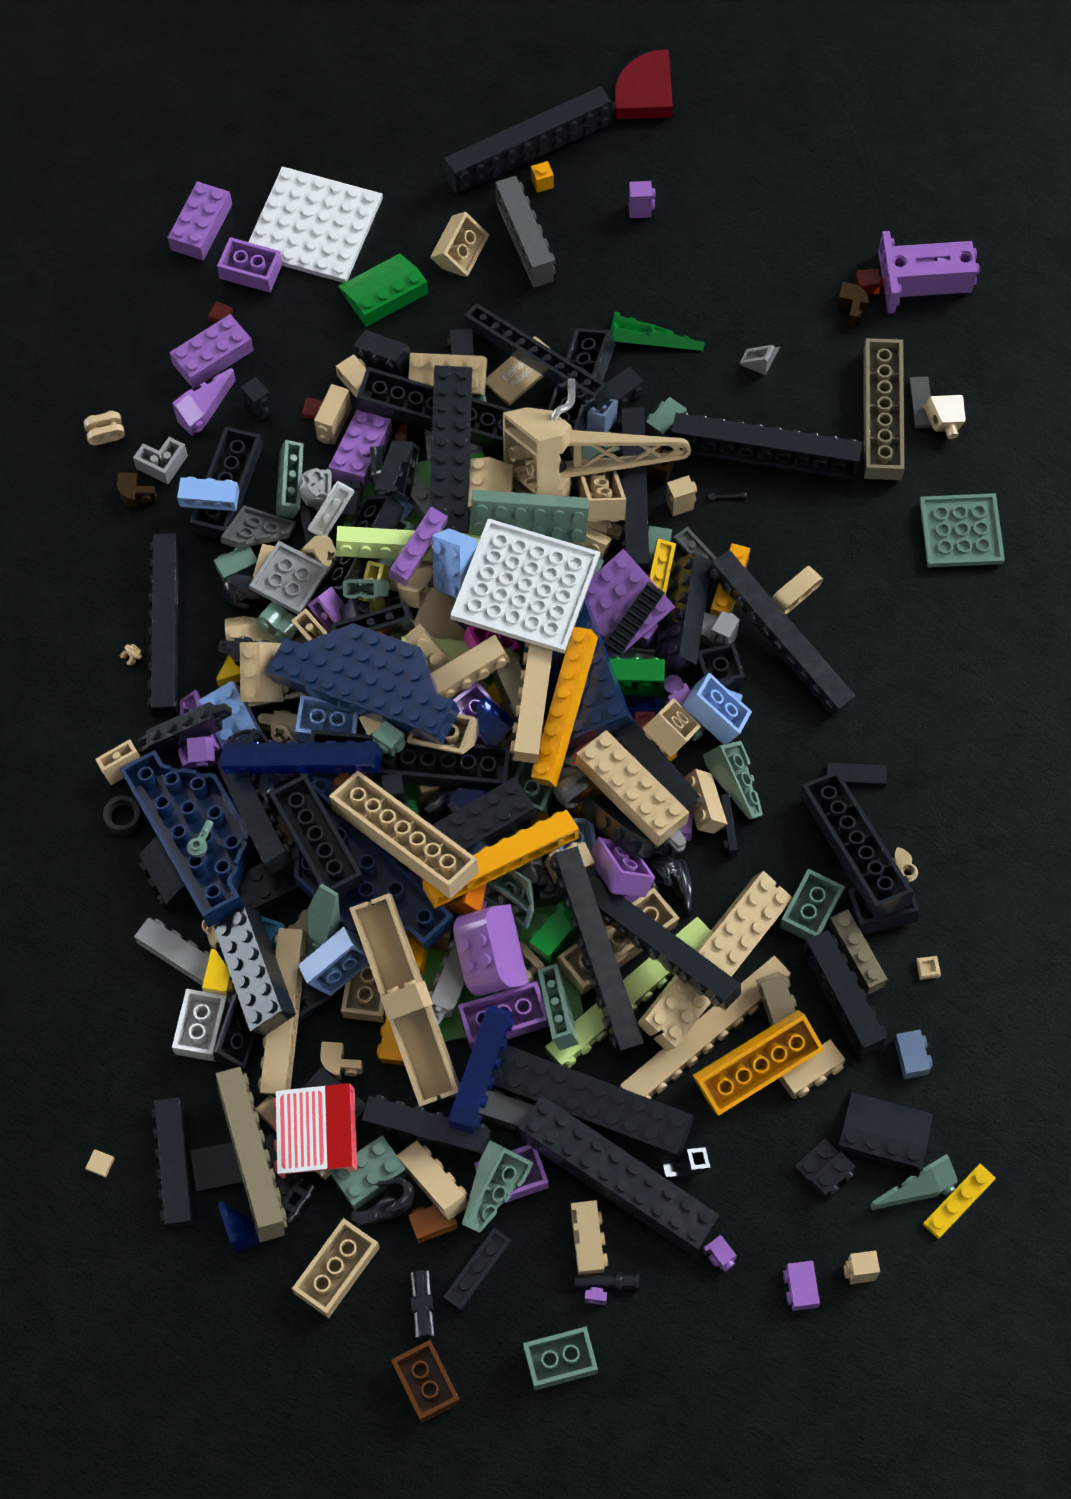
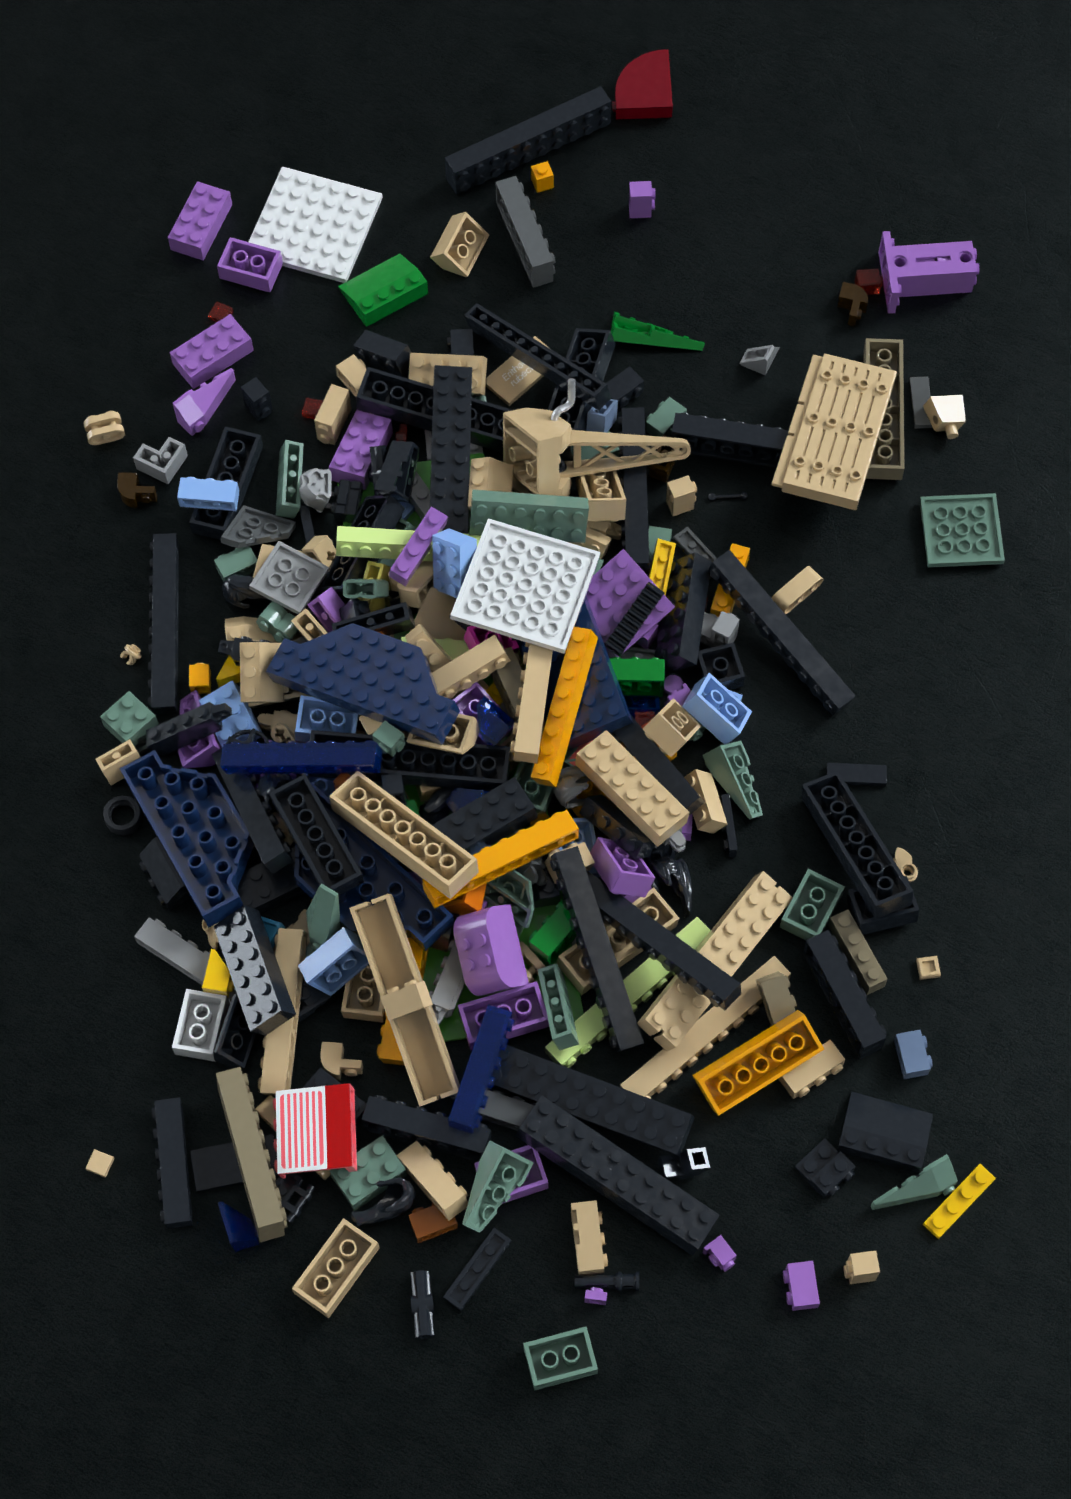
medium lavender brick [187,737,215,767] -> none
sand green plate [187,820,214,857] -> none
white plate [308,481,354,536] -> none
reddish brown brick [391,1340,460,1423] -> none
none -> sand green brick [100,691,159,747]
none -> light orange brick [189,663,211,694]
none -> tan door [771,353,897,510]

